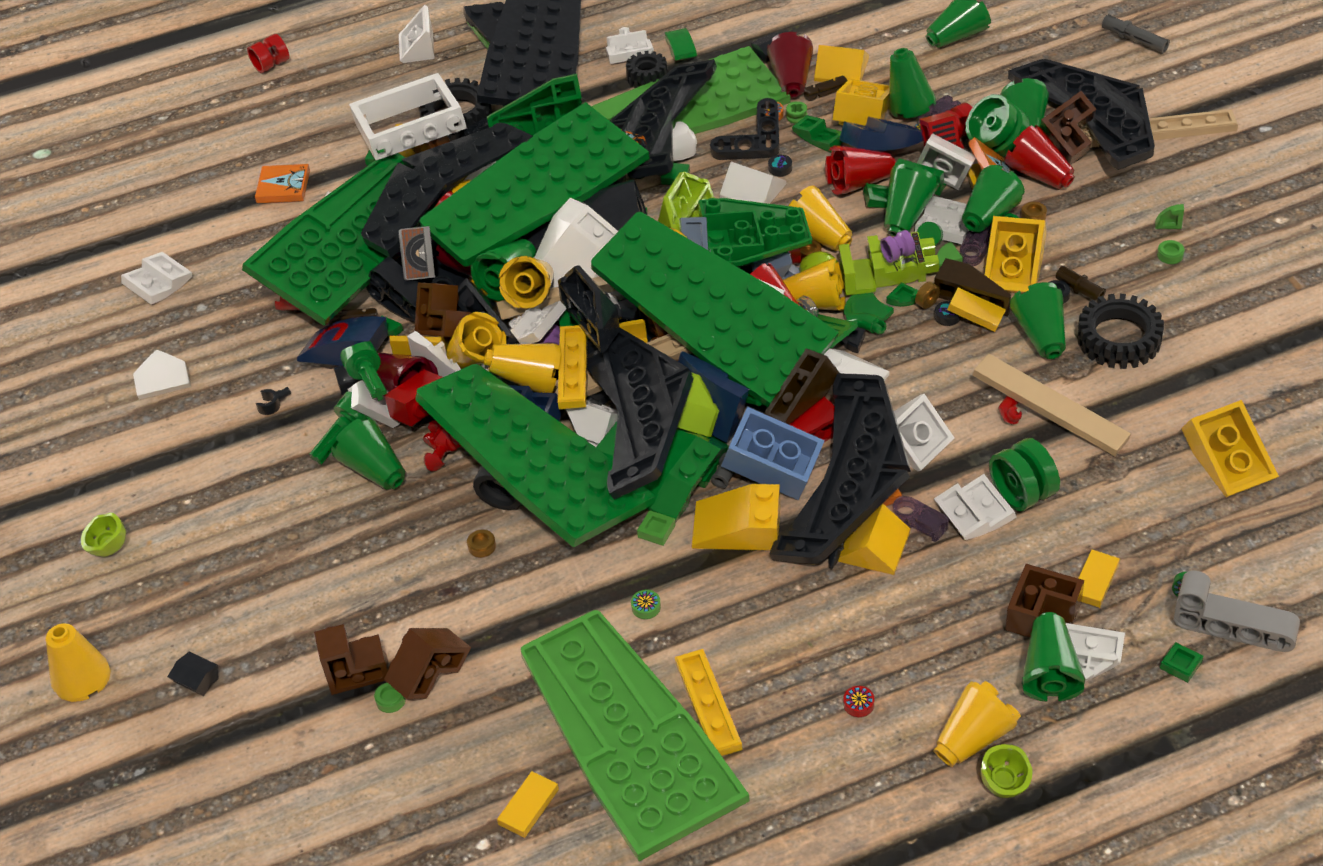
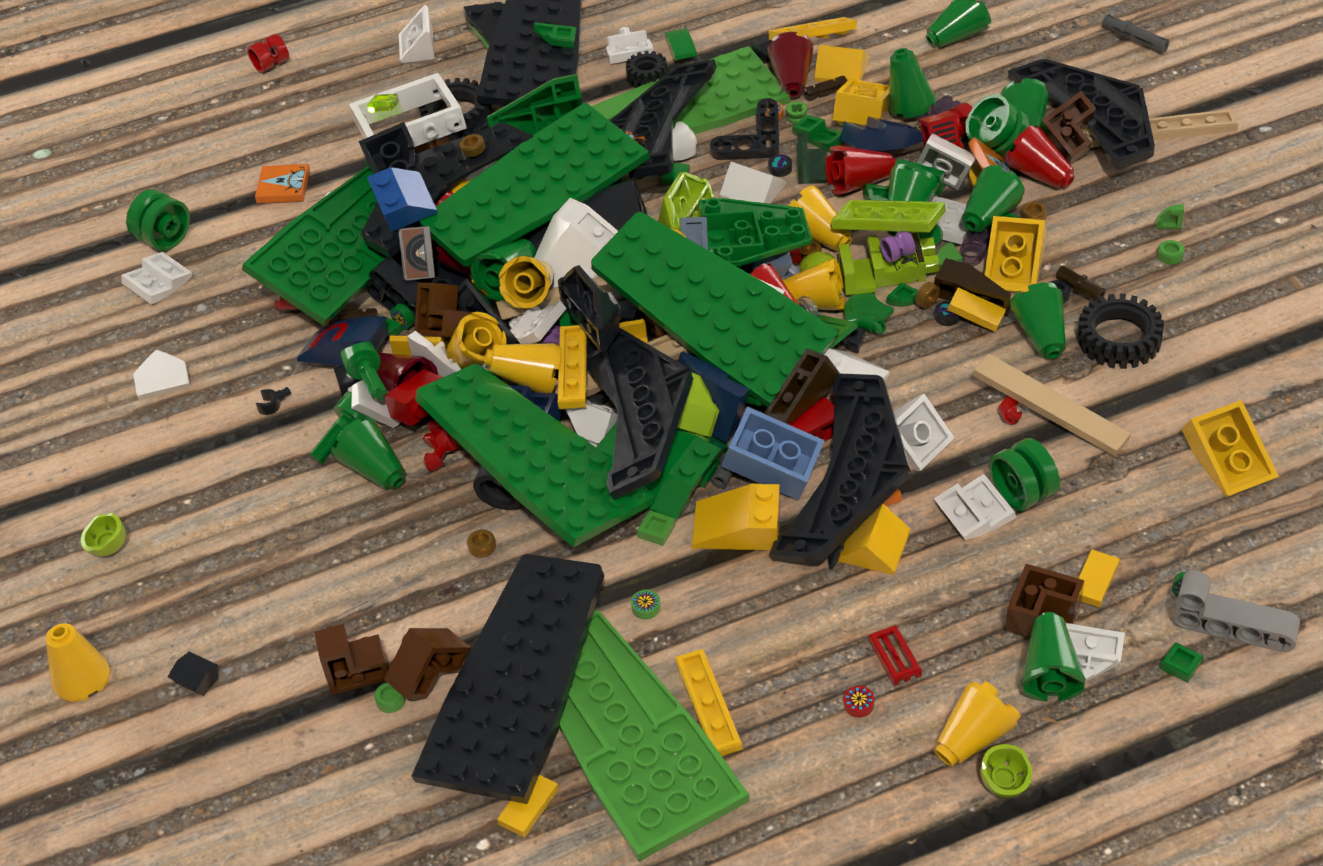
piece [893,496,949,542] -> none
none -> green wheel [126,189,190,251]
none -> black wedge [358,122,416,174]
none -> clear neon green tile [367,93,399,112]
none -> blue slope [367,167,438,232]
none -> green tile [390,303,415,330]
none -> black wing [411,554,604,804]
none -> pearl gold tile [459,134,486,157]
none -> green tile [534,23,576,48]
none -> yellow plate [769,17,857,40]
none -> clear green panel [798,134,828,184]
none -> lime tile [831,200,946,232]
none -> red tile [869,625,922,686]

